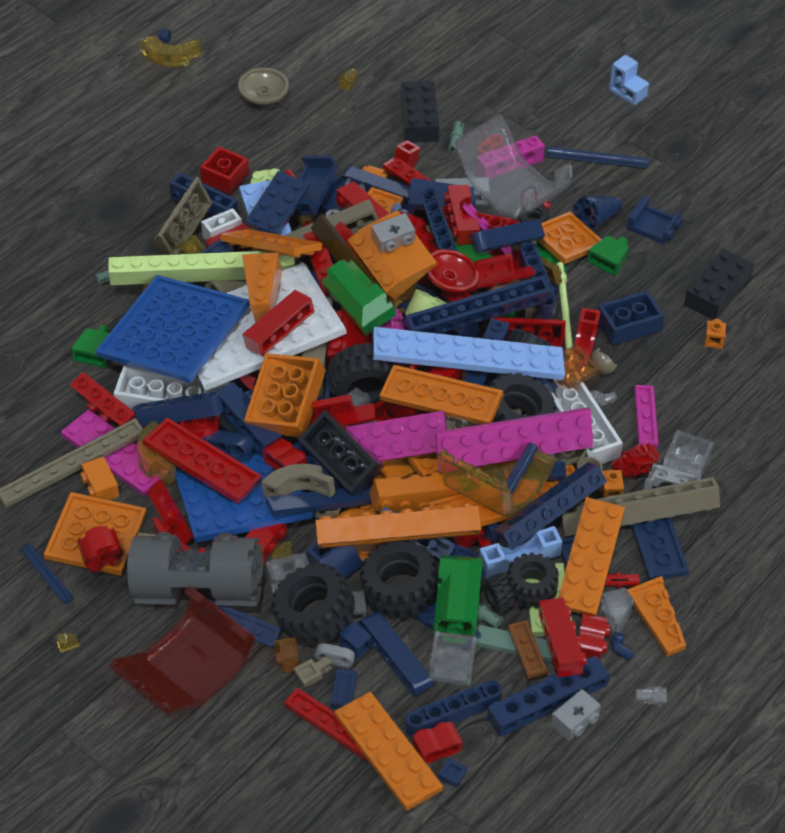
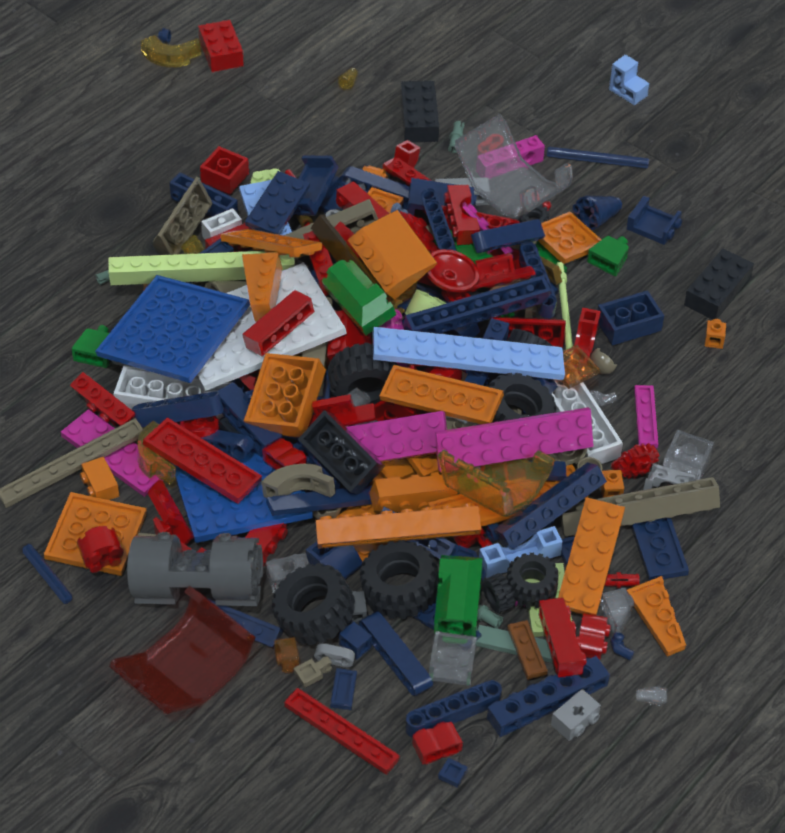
clear yellow tile [56,633,80,652] -> none
dark tan dish [238,68,289,105] -> none
clear yellow tile [272,541,292,563] -> none
orange plate [334,691,443,812] -> none
light grey brick [371,213,415,253] -> none
dark blue axle [501,442,538,497] -> none
none -> red brick [198,20,244,72]

